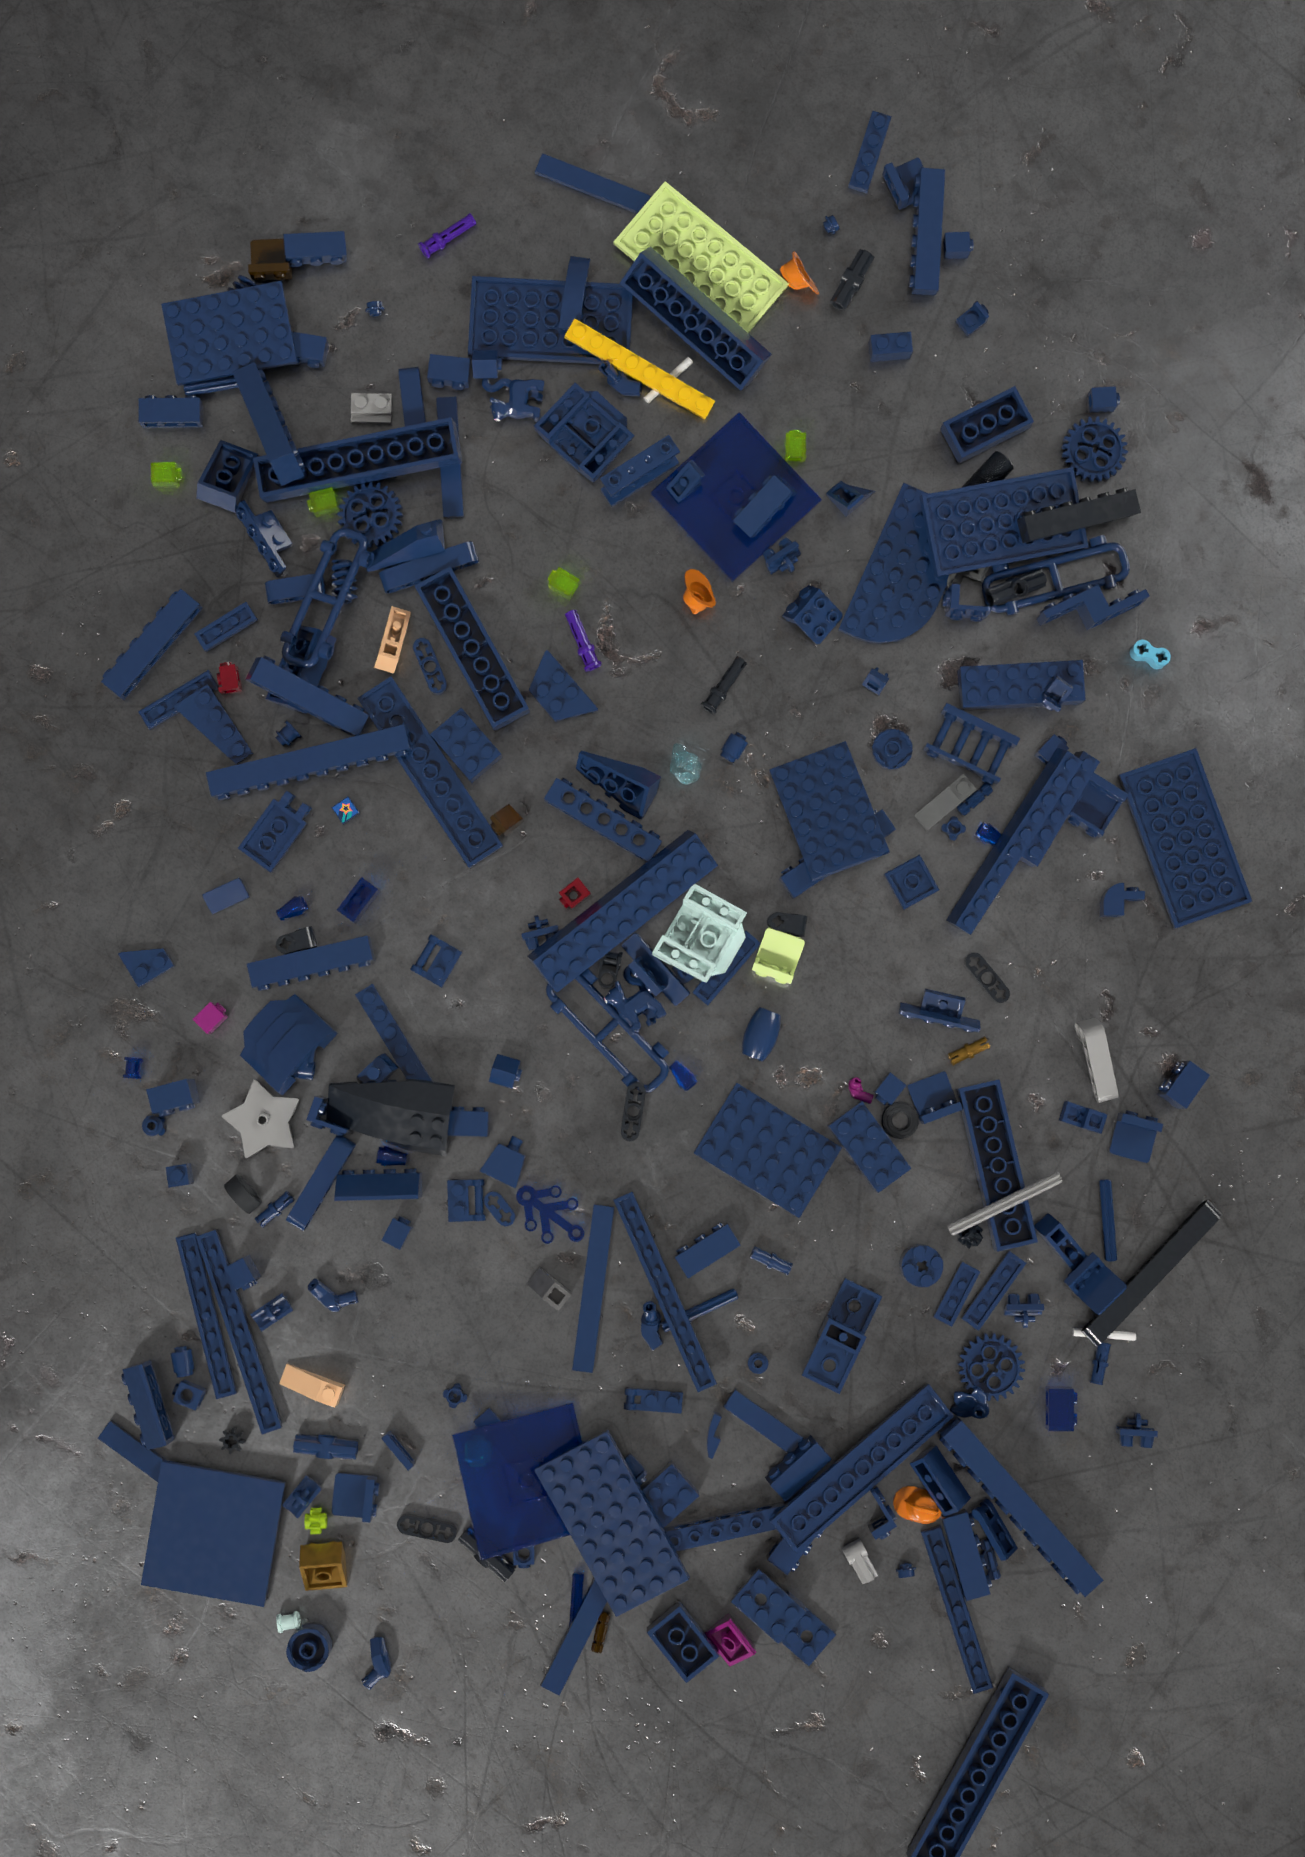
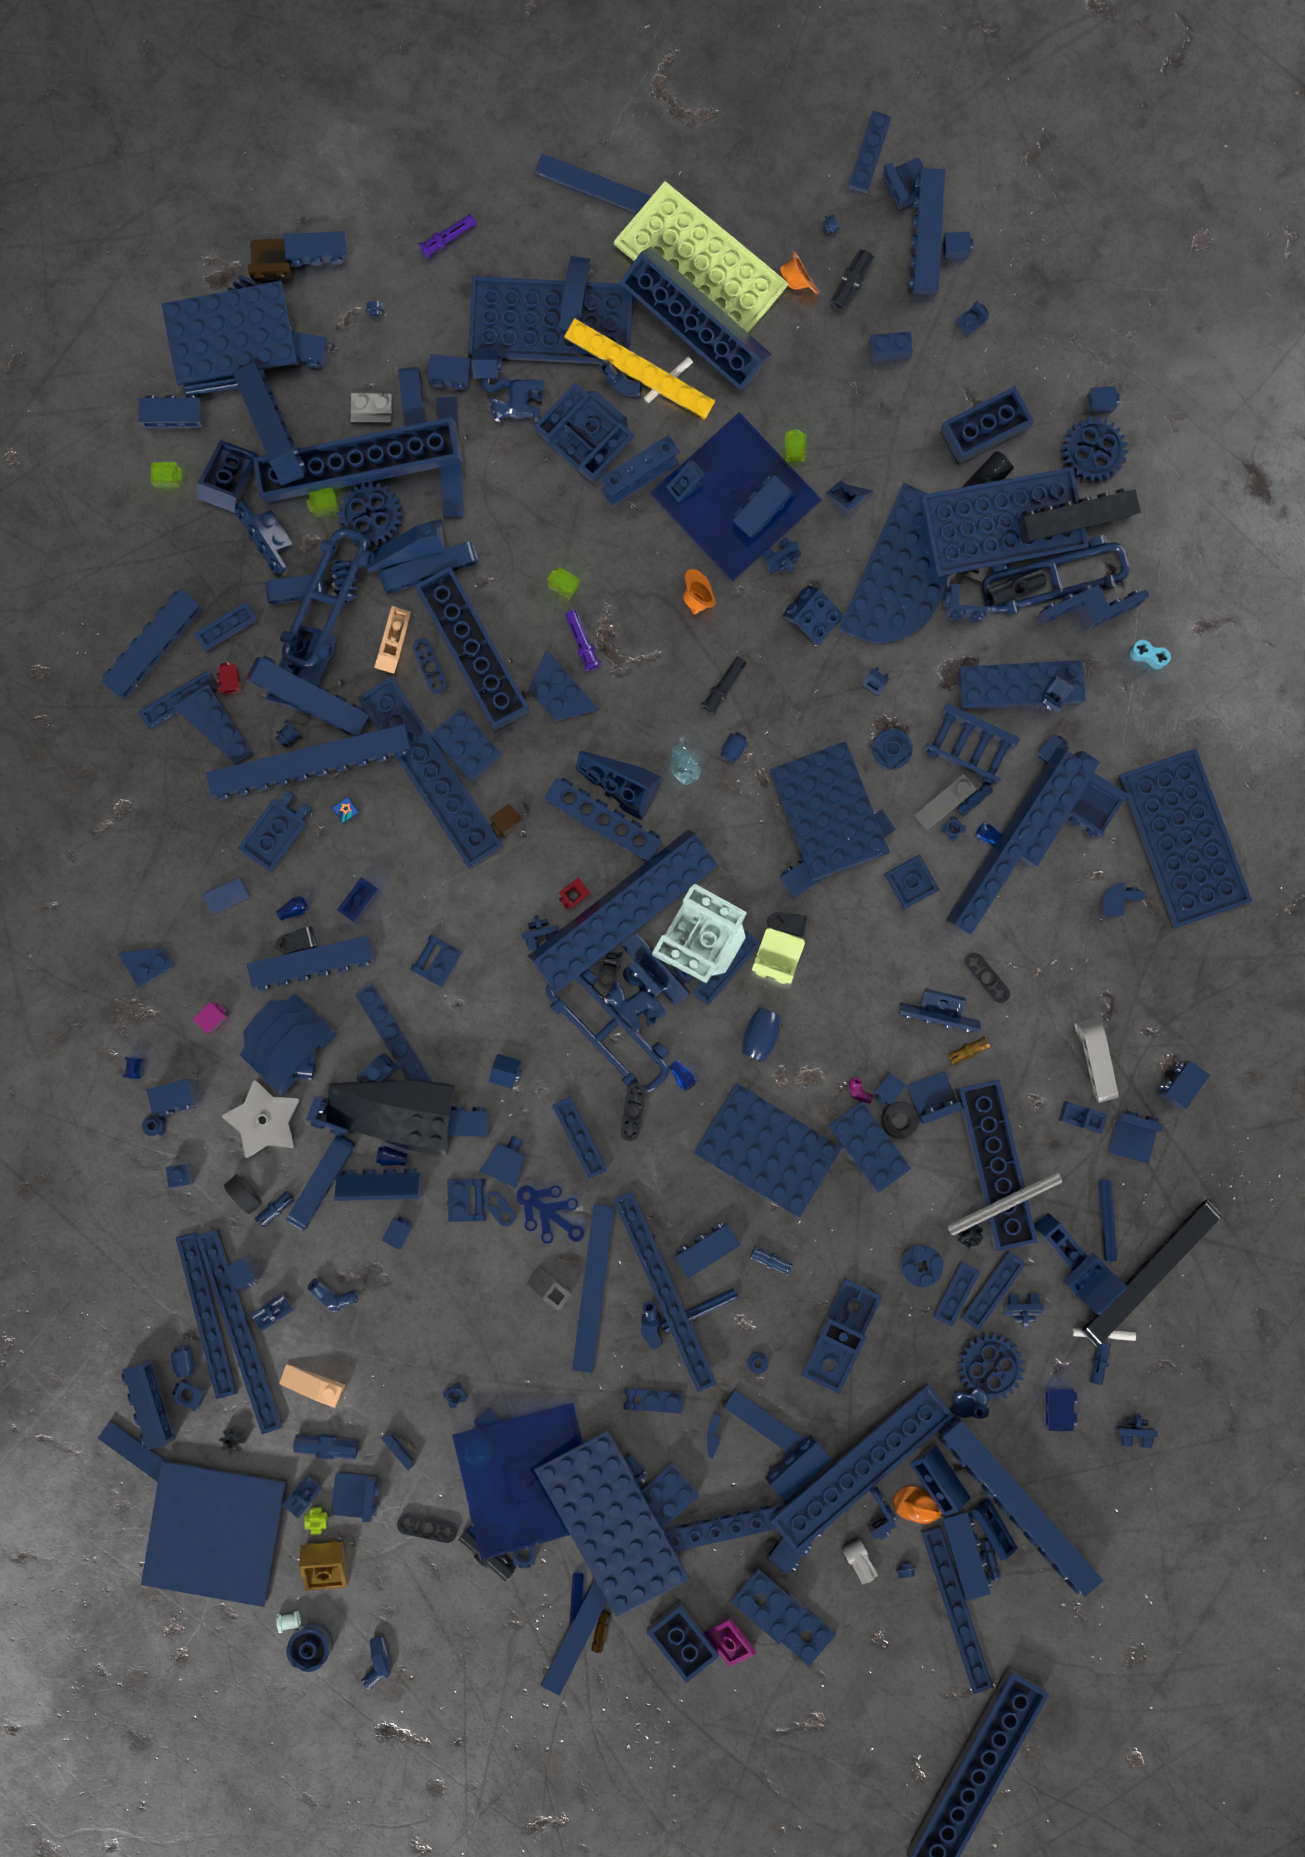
none -> dark blue plate [552,1096,607,1179]

